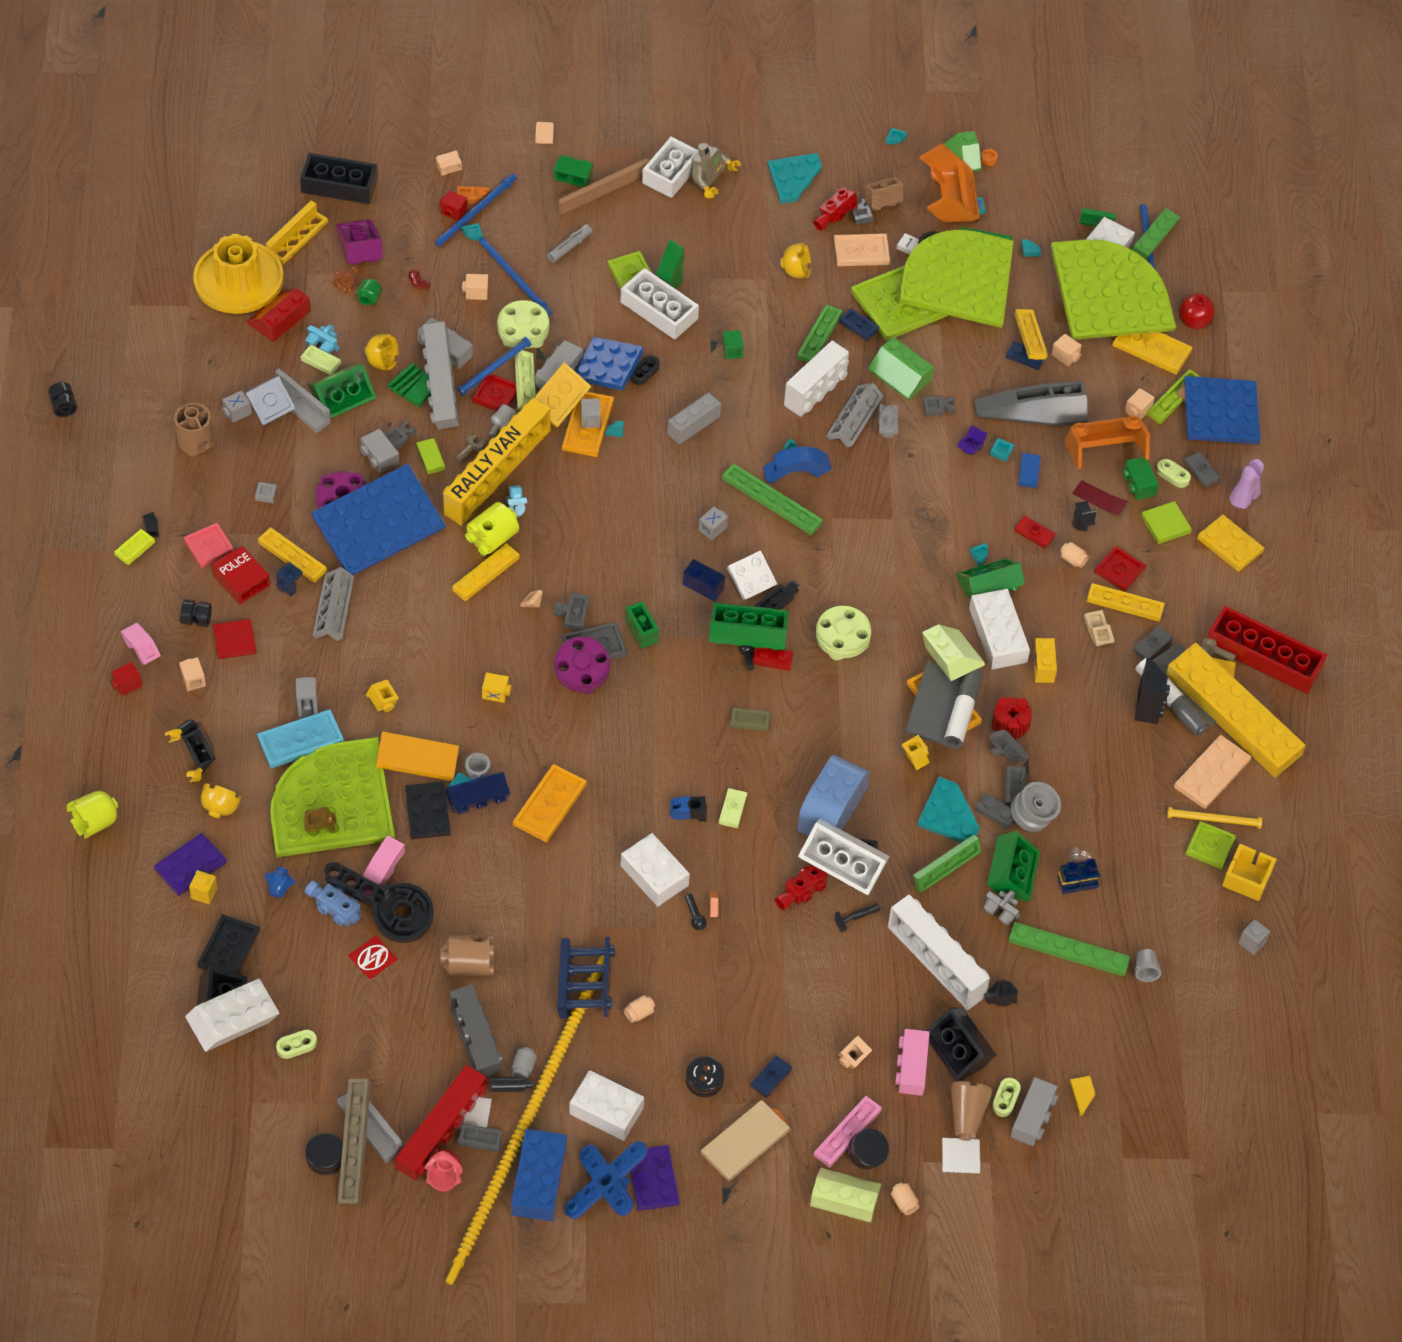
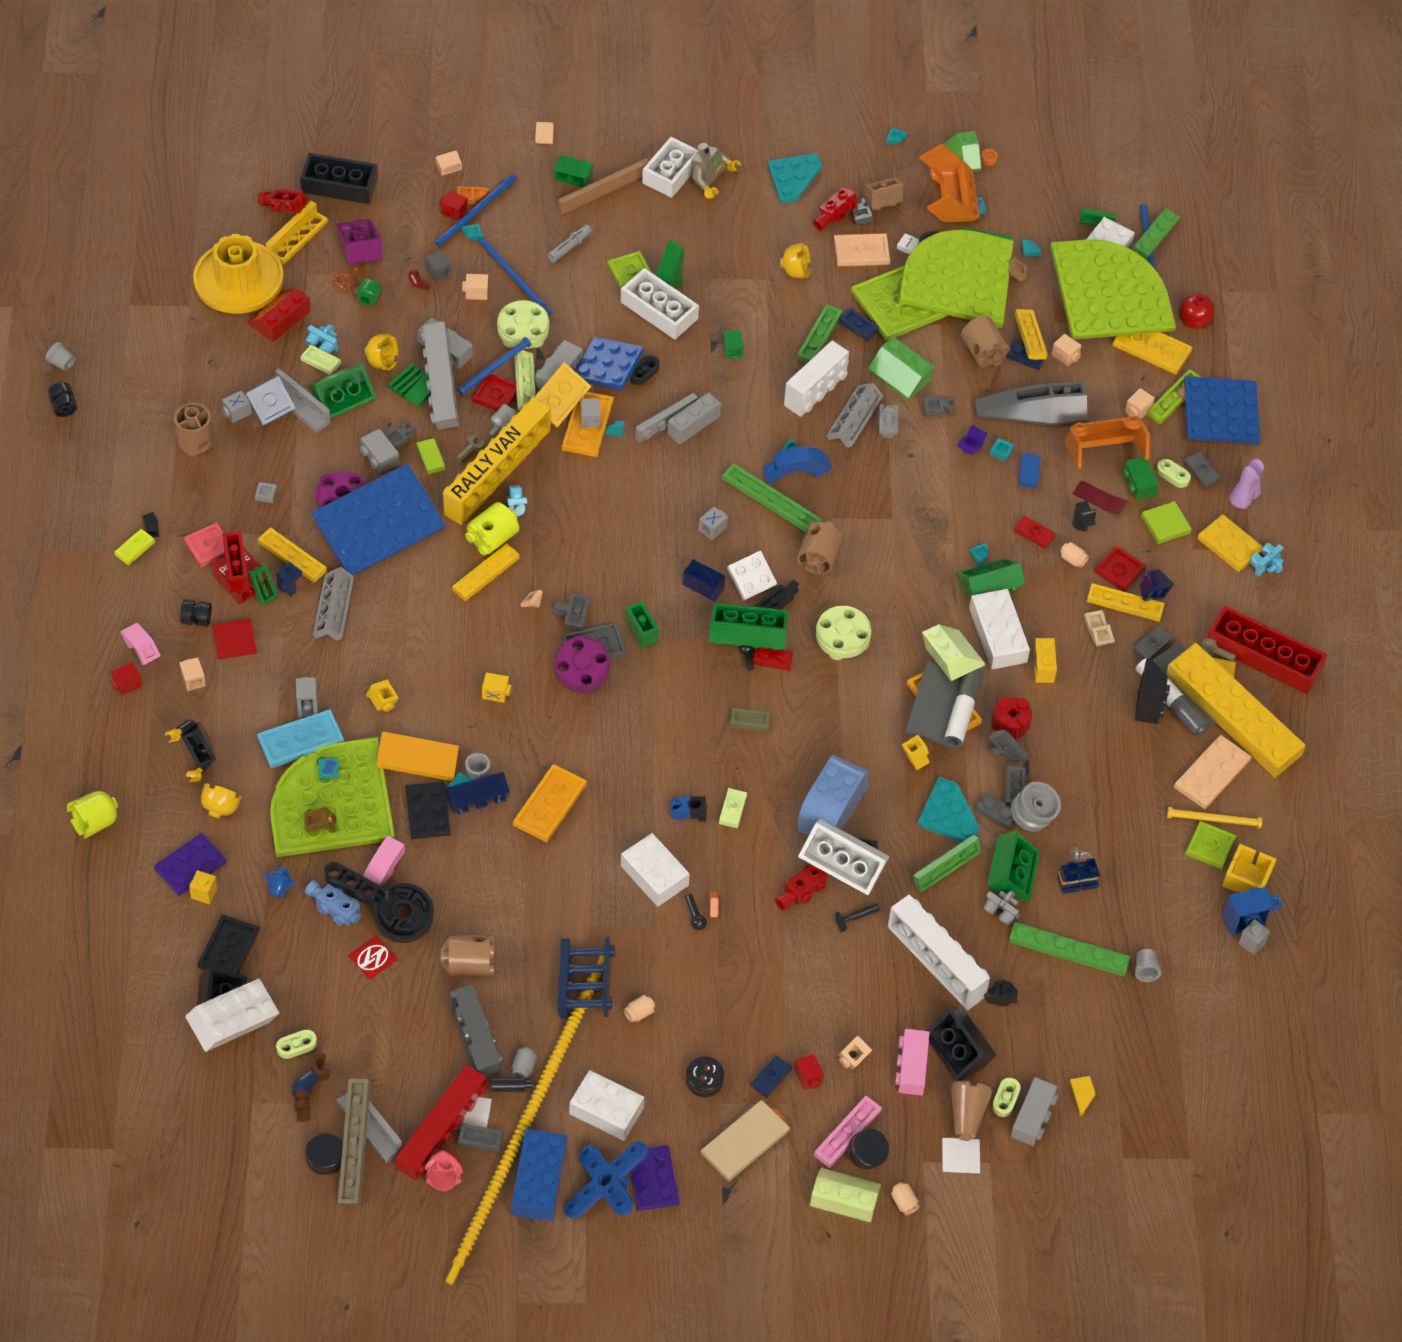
none -> light grey piece [45,342,76,371]
none -> red brick [222,531,249,593]
none -> green tile [247,563,278,605]
none -> red brick [258,188,309,214]
none -> reddish brown piece [292,1053,331,1122]
none -> teal tile [318,758,339,780]
none -> dark grey panel [425,251,451,283]
none -> light grey plate [635,393,698,443]
none -> red brick [794,1054,824,1090]
none -> medium nougat cylinder [797,521,844,575]
none -> medium nougat cylinder [961,316,1010,368]
none -> medium nougat plate [1009,257,1027,282]
none -> clear blue slope [1140,569,1174,602]
none -> blue hinge [1222,887,1283,935]
none -> medium azure hips [1250,543,1284,577]

